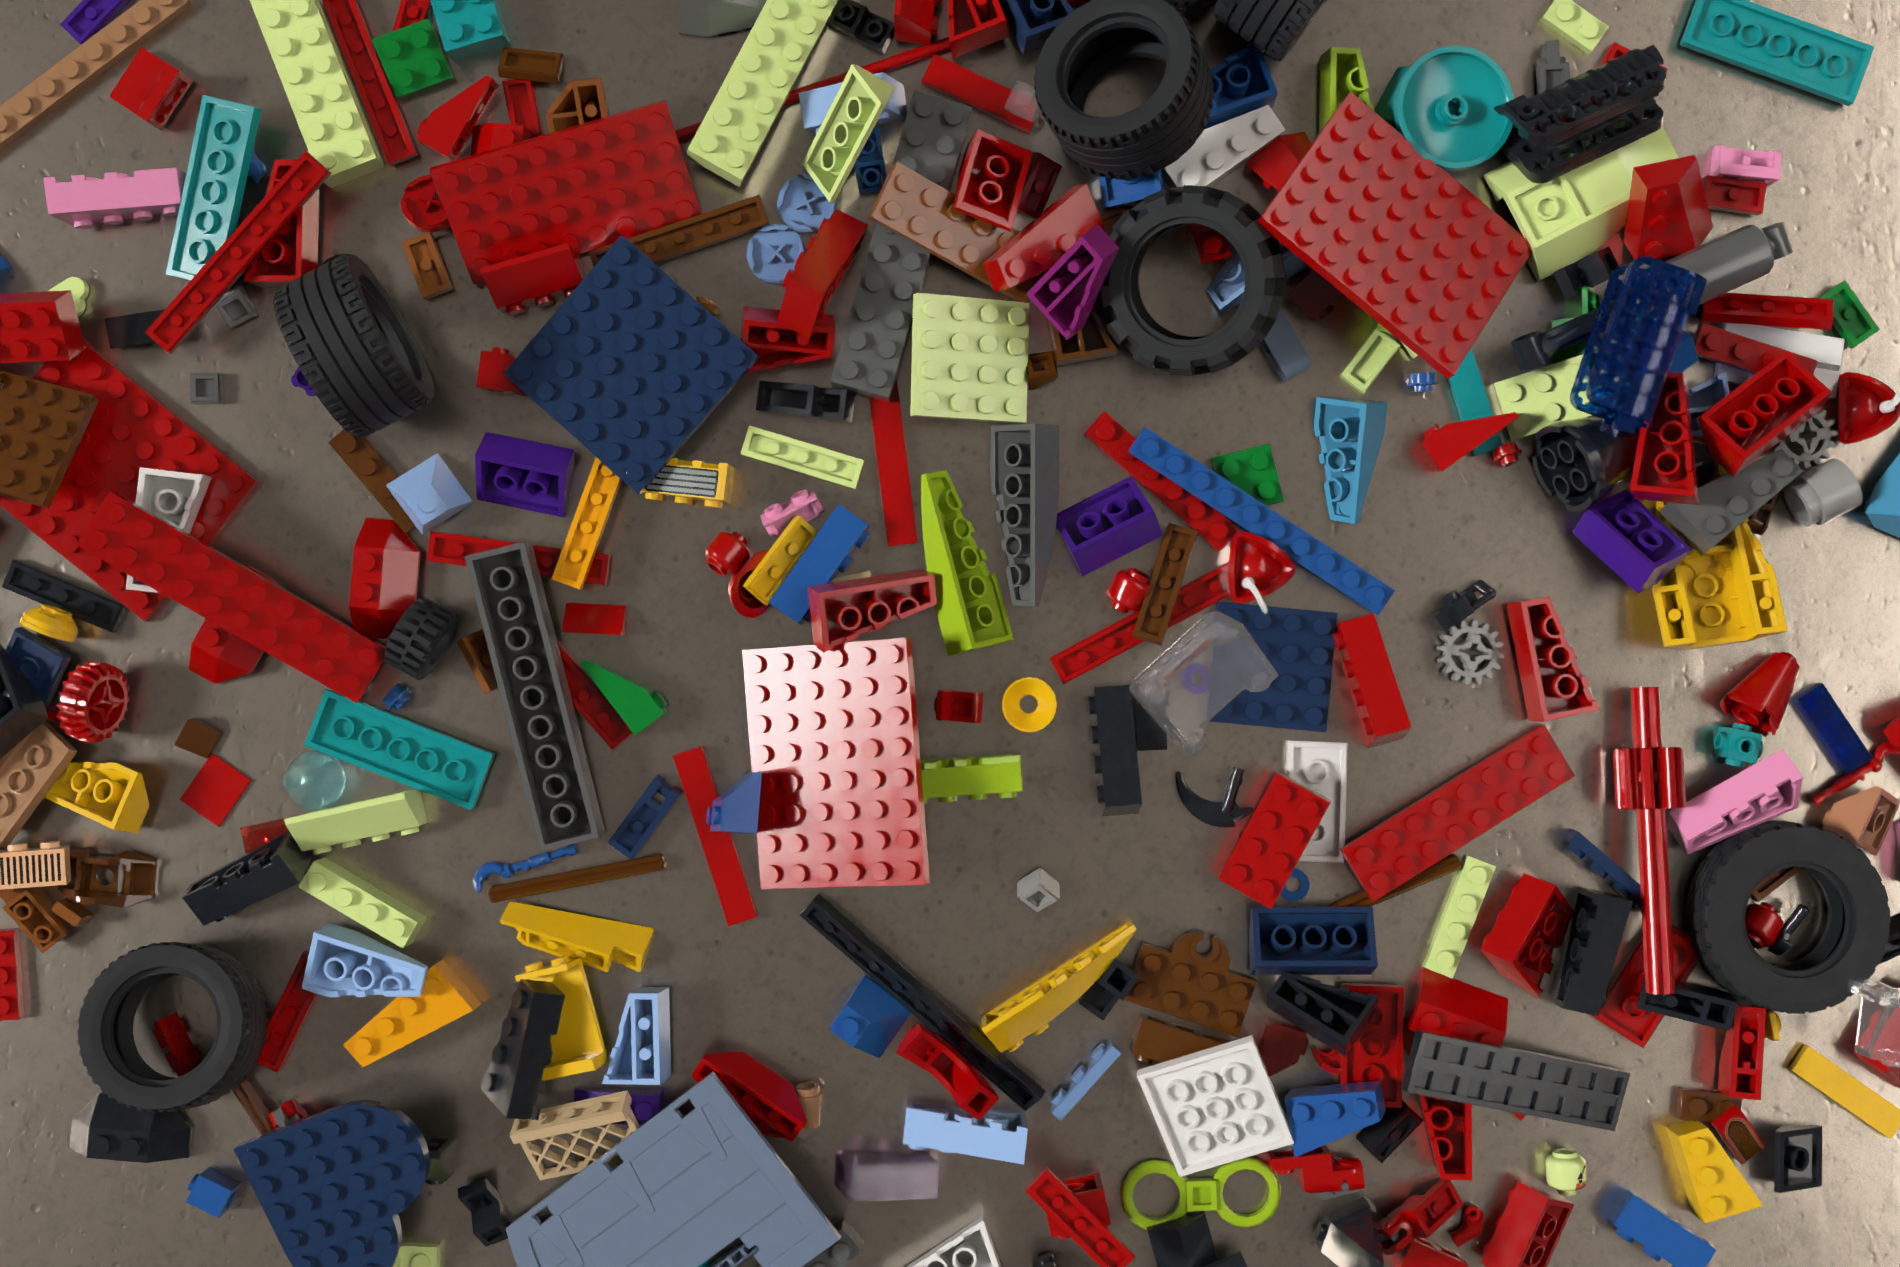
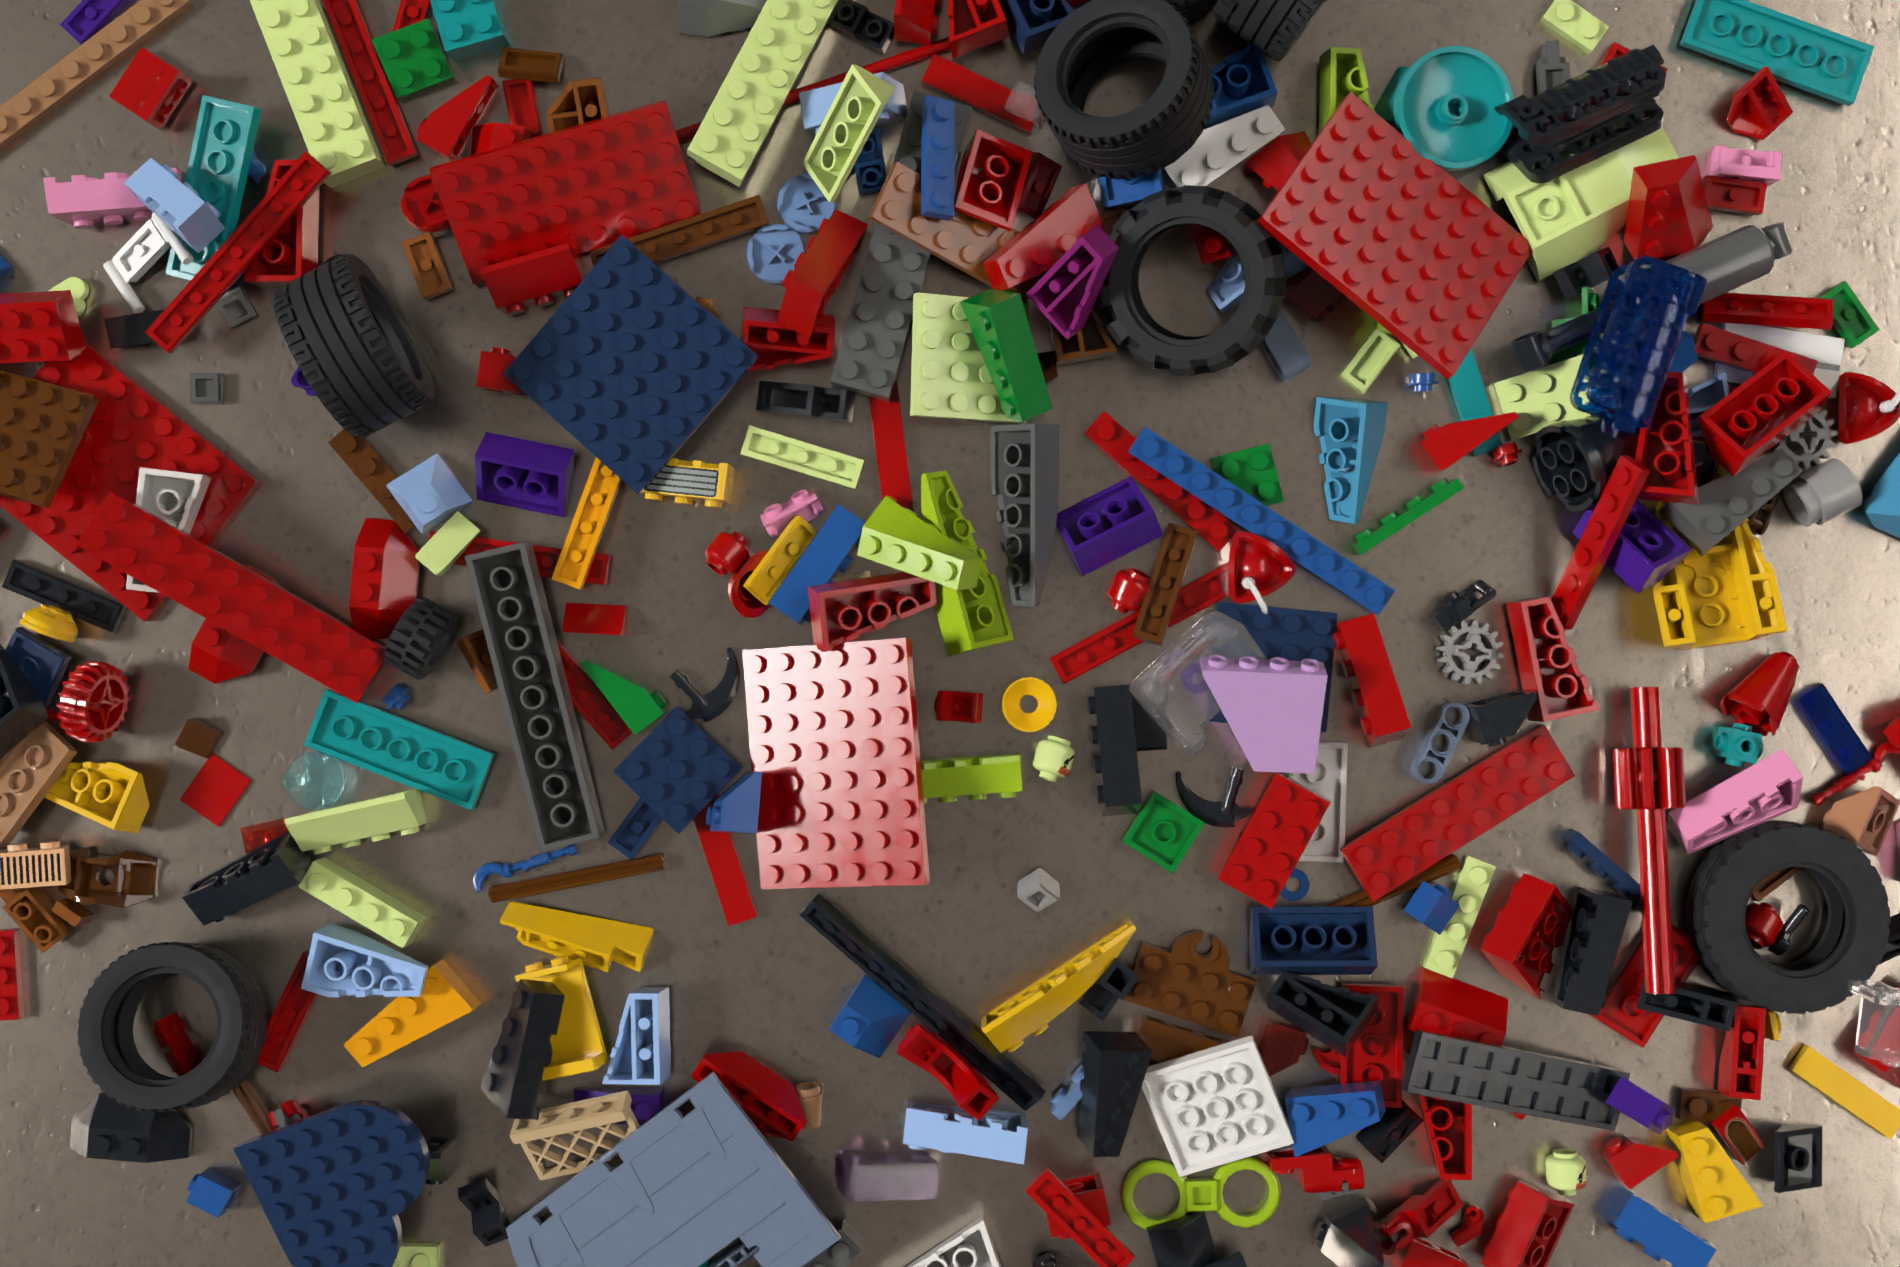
none -> white plate [103,213,194,314]
none -> light blue wedge [124,158,225,253]
none -> yellowish green slope [415,511,481,577]
none -> dark blue plate [613,706,742,834]
none -> black piece [670,648,740,723]
none -> lime wedge [857,496,983,590]
none -> blue plate [921,95,955,221]
none -> green wedge [960,289,1053,422]
none -> yellowish green head [1032,736,1075,782]
none -> black wedge [1077,1031,1153,1157]
none -> green plate [1121,790,1205,874]
none -> lavender slope [1200,654,1328,774]
none -> green plate [1351,477,1464,555]
none -> blue brick [1403,881,1460,935]
none -> sand blue beam [1409,702,1470,784]
none -> black slope [1463,690,1537,747]
none -> red plate [1551,455,1650,630]
none -> red slope [1599,1136,1679,1190]
none -> dark purple slope [1606,1076,1676,1135]
none -> red slope [1727,66,1793,140]

